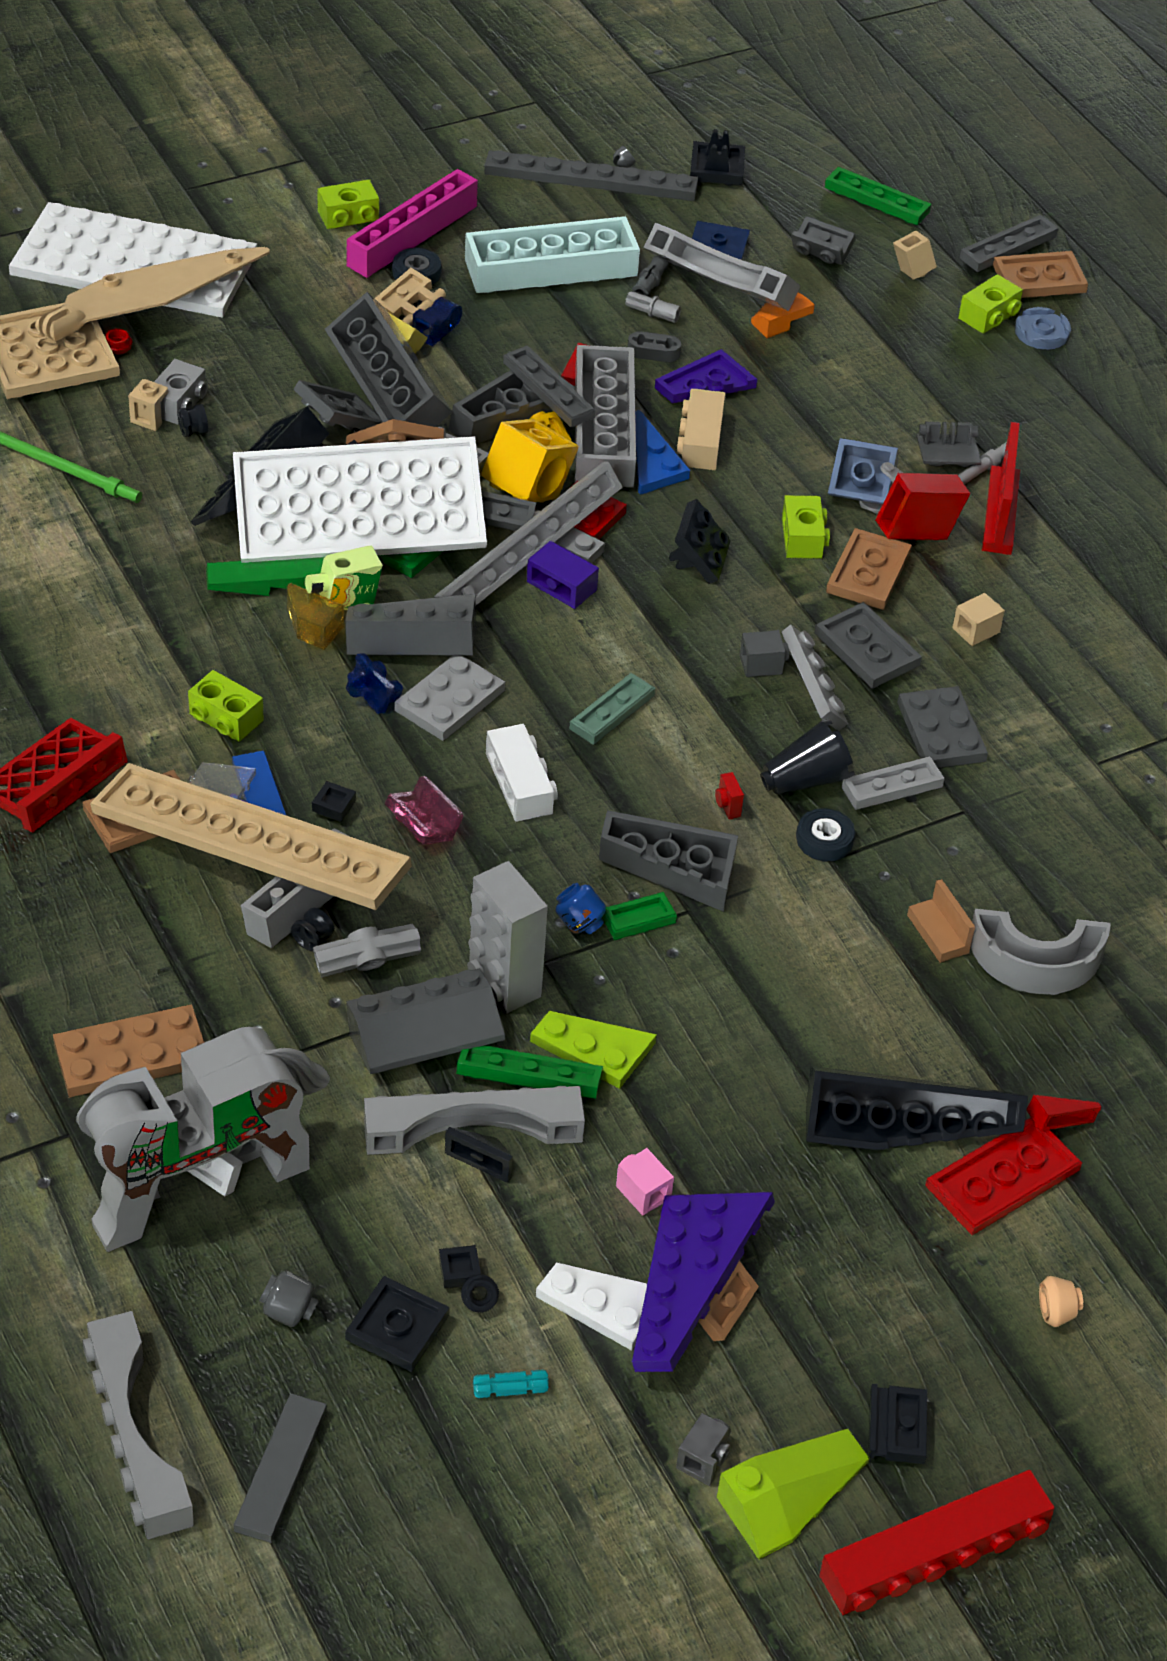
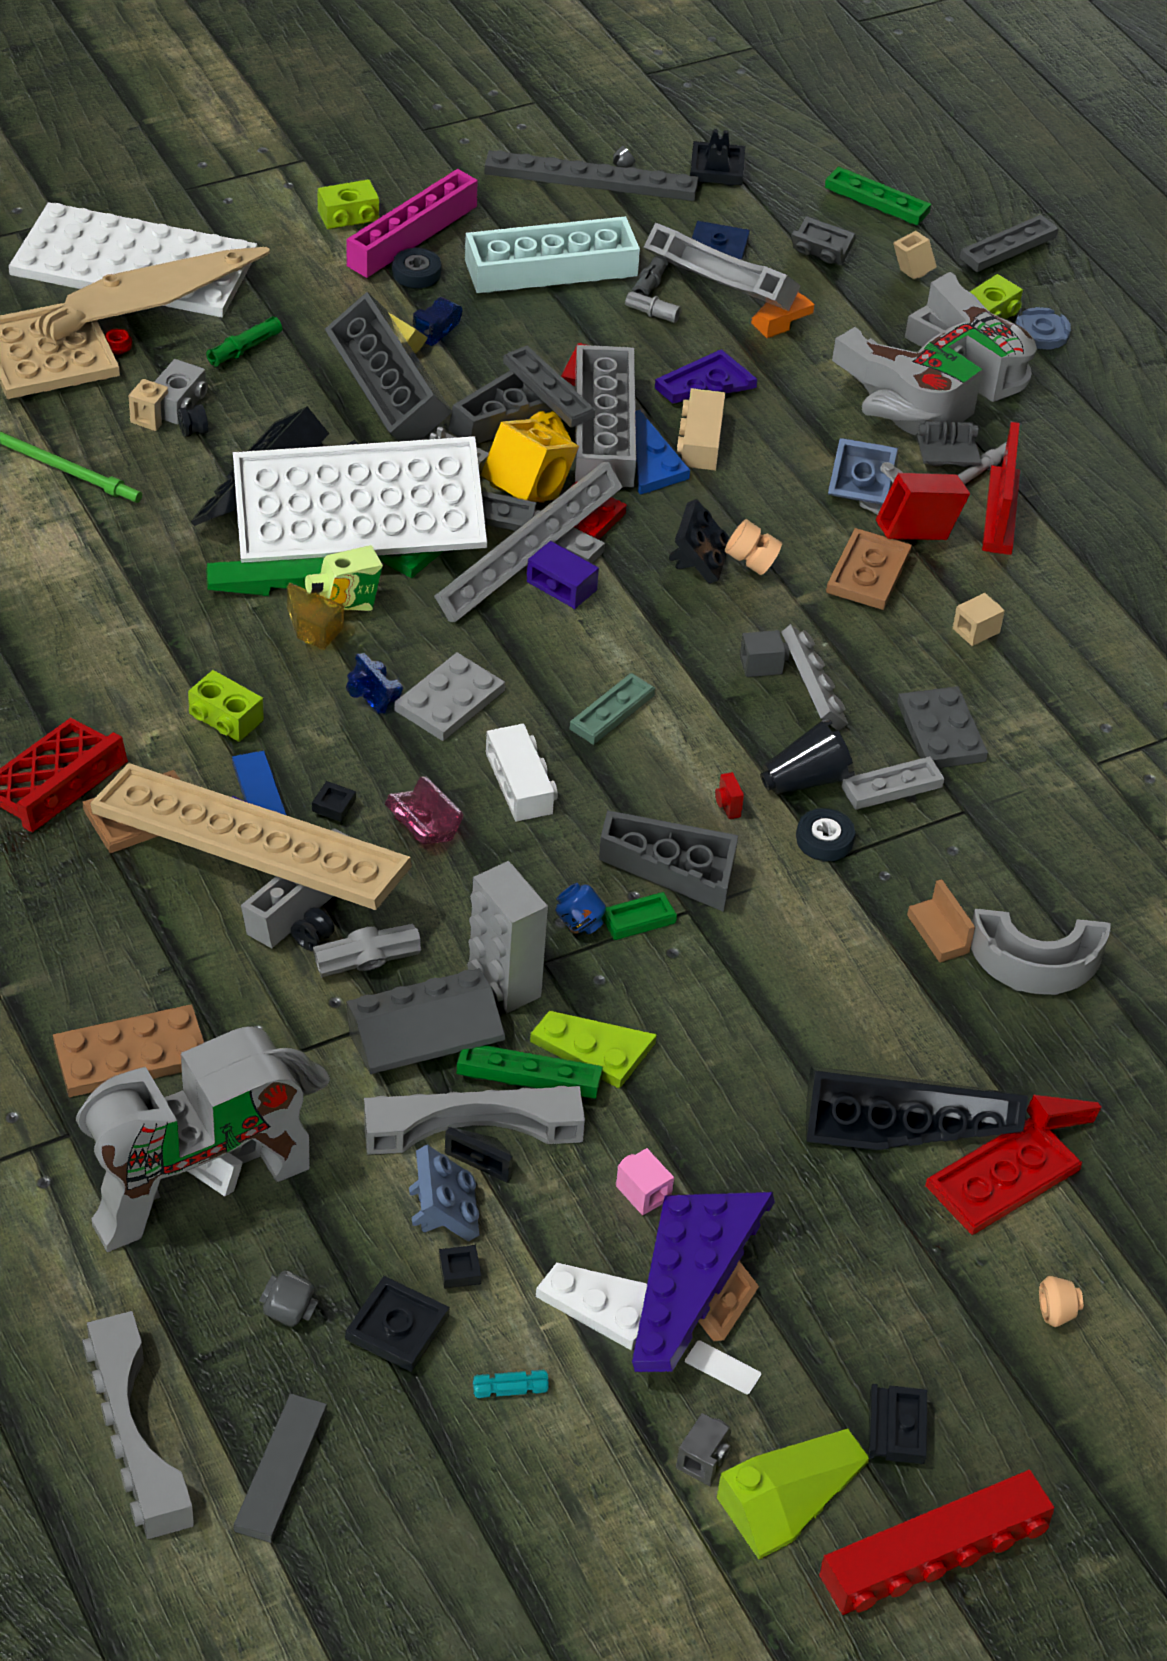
clear piece [189,762,256,800] -> none
dark grey plate [294,380,383,430] -> none
dark grey wedge [345,594,476,655] -> none
medium nougat plate [346,419,444,444] -> none
tan plate [375,268,446,326] -> none
black plate [461,1274,499,1313] -> none
dark grey beam [628,332,681,362] -> none
lime brick [782,495,830,559] -> none
dark grey plate [814,602,922,689] -> none
medium nougat plate [993,251,1088,298] -> none
none -> green pin [206,316,282,367]
none -> sand blue plate [409,1144,480,1241]
none -> white sticker [685,1340,761,1395]
none -> light nougat wheel [725,519,782,575]
none -> light grey animal [832,272,1037,435]

